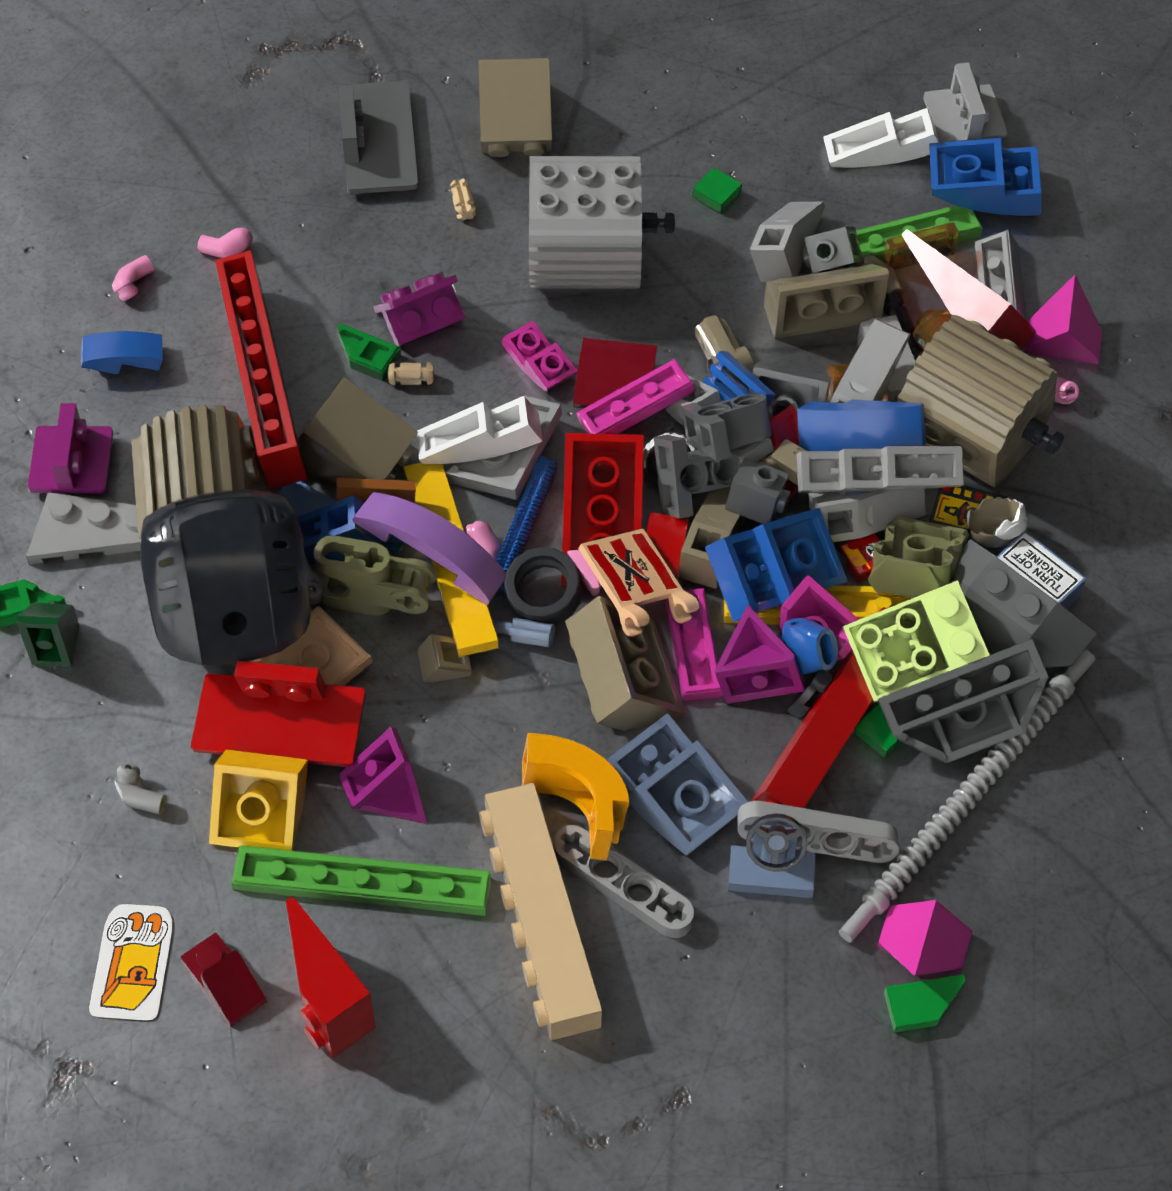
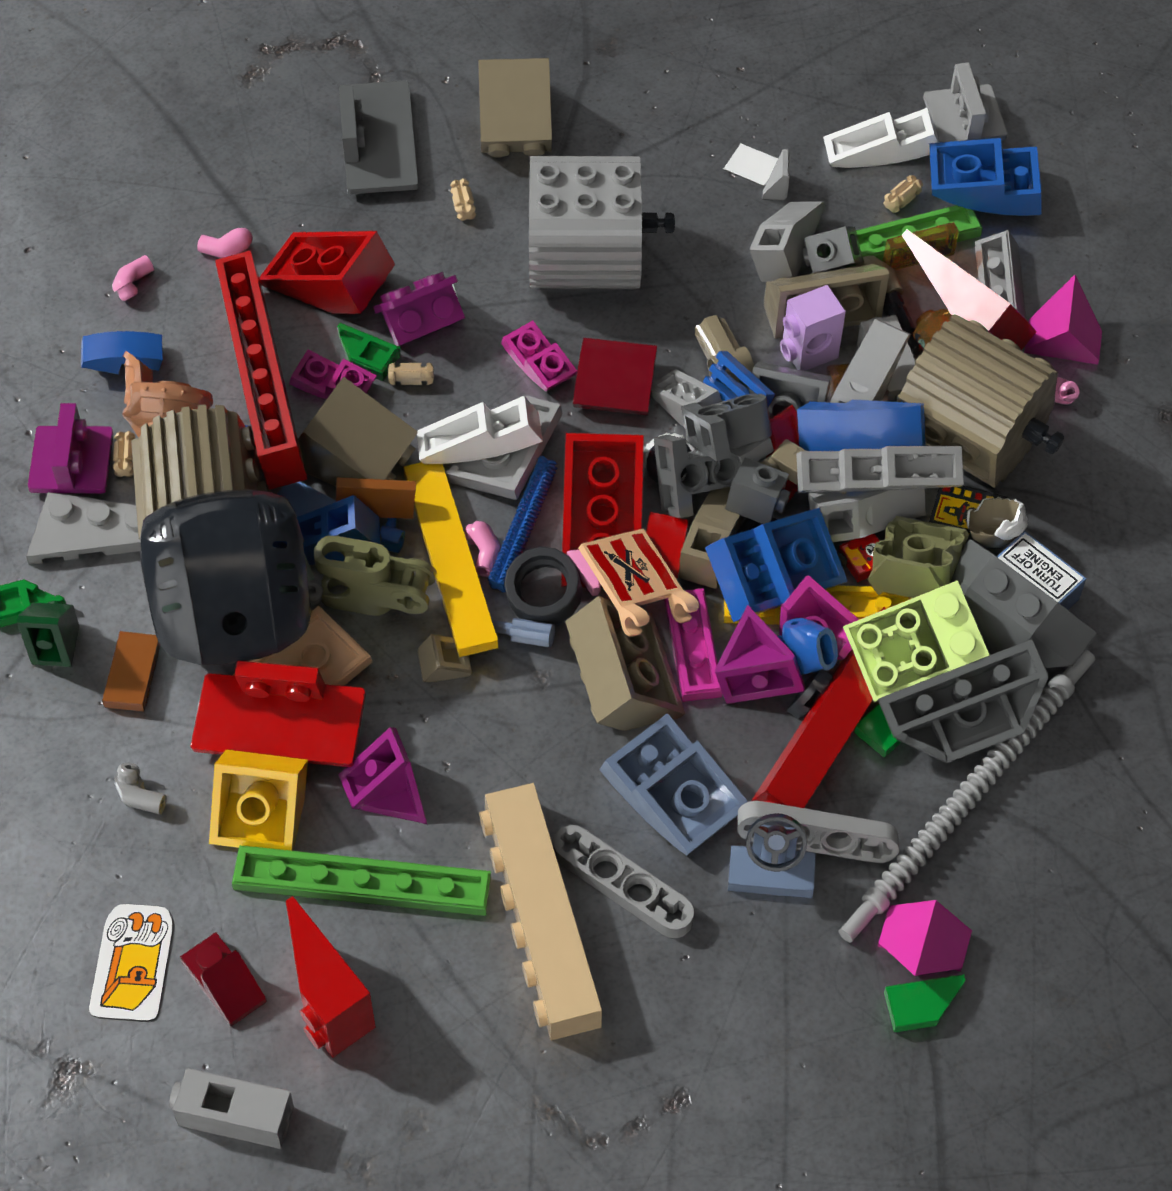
medium lavender slope [352,492,506,605] -> none
light orange arch [522,733,629,860] -> none
dark pink tile [576,359,695,434] -> none
green tile [692,167,742,213] -> none
none -> dark orange tile [102,631,161,712]
none -> tan piece [113,431,135,477]
none -> nougat head [122,351,213,438]
none -> light grey brick [169,1068,294,1149]
none -> red slope [259,231,395,314]
none -> dark pink slope [289,349,377,400]
none -> white sticker [723,144,778,186]
none -> light grey slope [762,149,790,200]
none -> lavender brick [780,285,846,371]
none -> tan piece [883,175,923,213]

